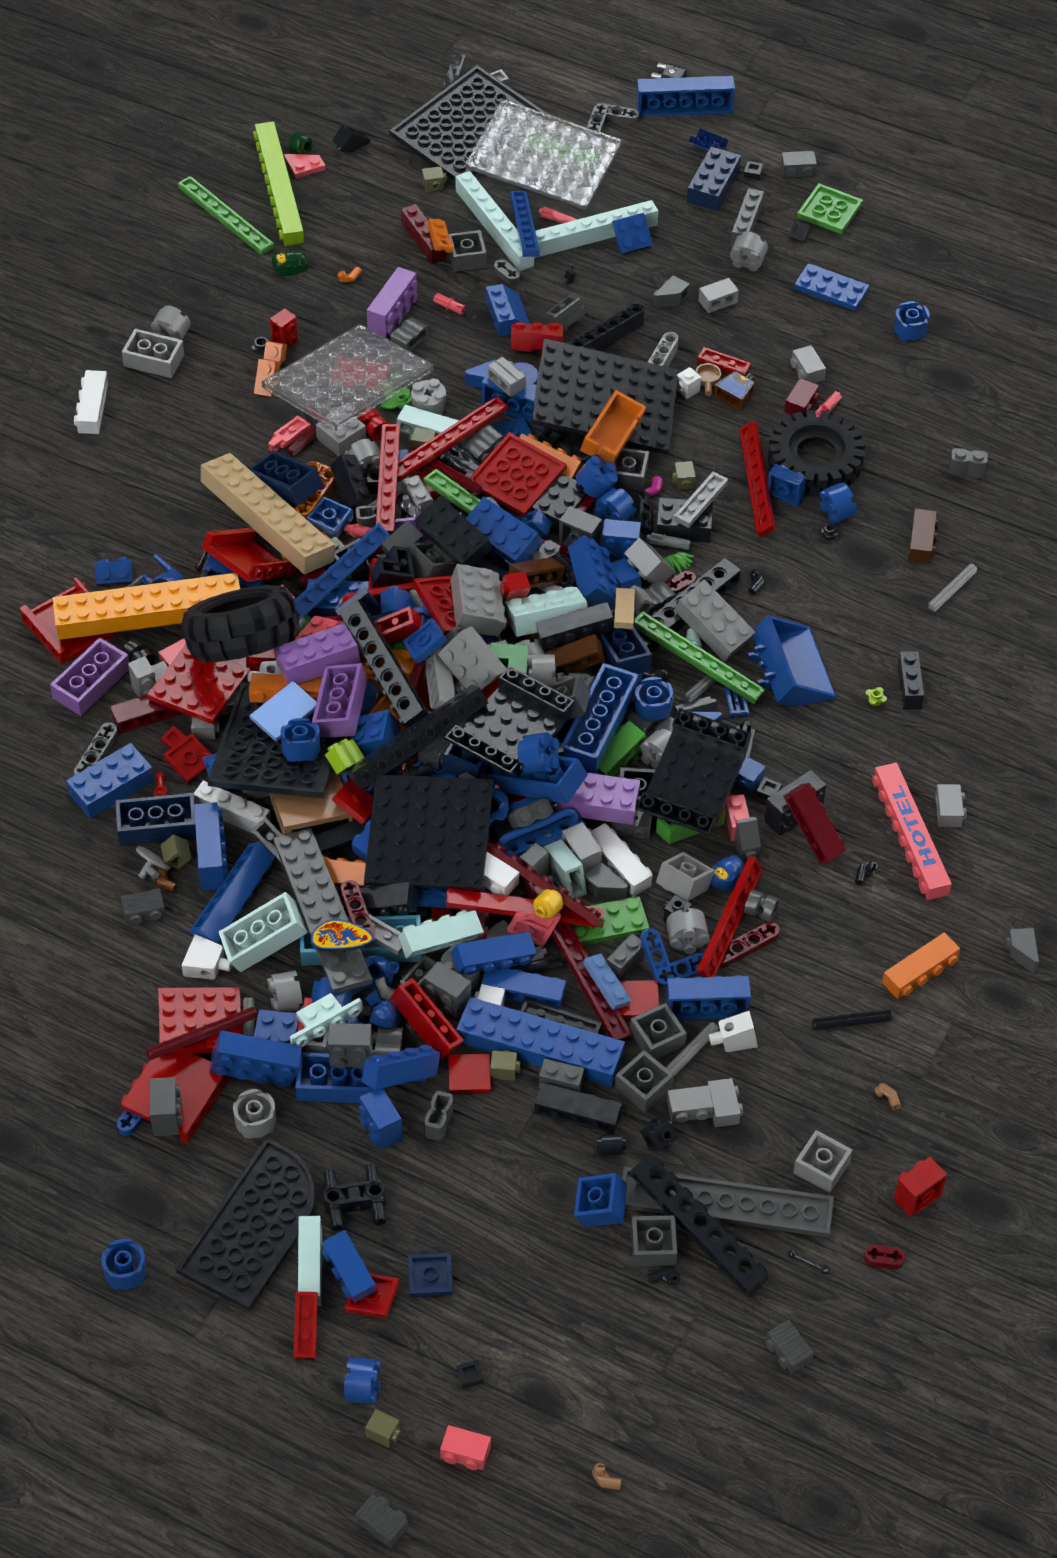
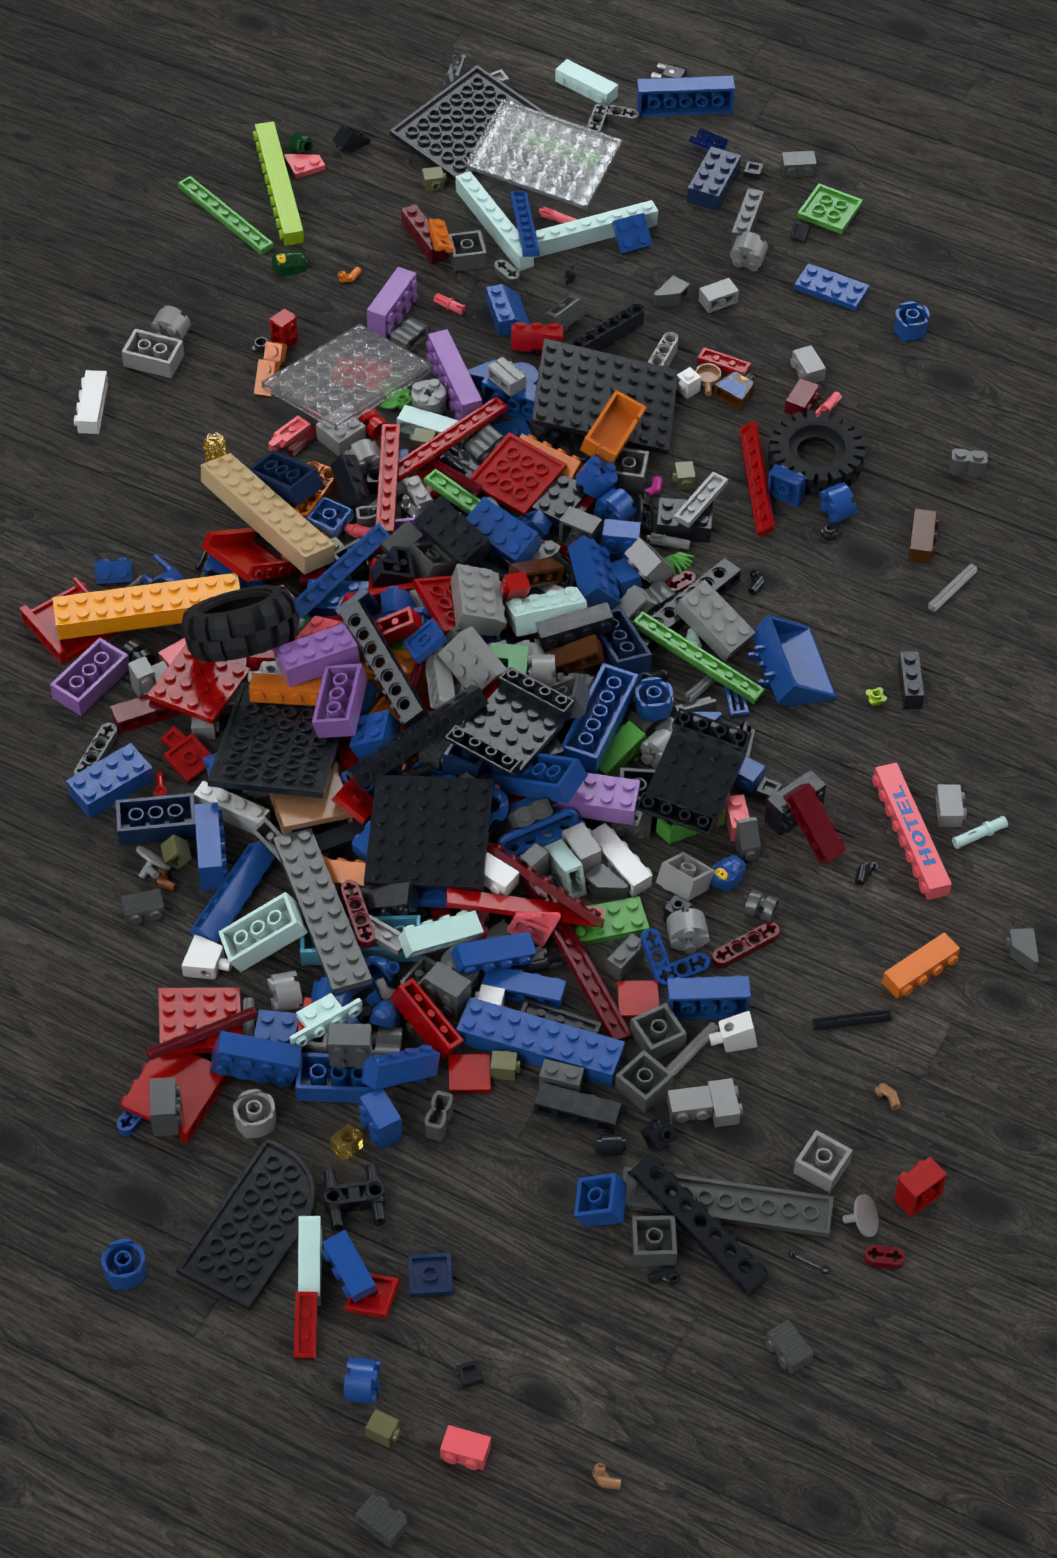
light blue tile [250,681,317,742] -> none
blue brick [281,718,321,762] -> none
shield [311,919,375,952] -> none
lime brick [325,738,364,774] -> none
blue brick [517,732,559,774] -> none
yellow head [533,889,563,919] -> none
medium blue plate [583,954,632,1010] -> none
tan slope [614,588,635,629] -> none
red plate [697,856,763,978] -> none
none -> clear yellow piece [203,433,226,463]
none -> clear yellow brick [330,1123,363,1162]
none -> medium lavender brick [426,329,482,420]
none -> light aqua brick [555,59,618,104]
none -> light grey shield [843,1194,879,1237]
none -> light aqua pin [952,816,1008,849]

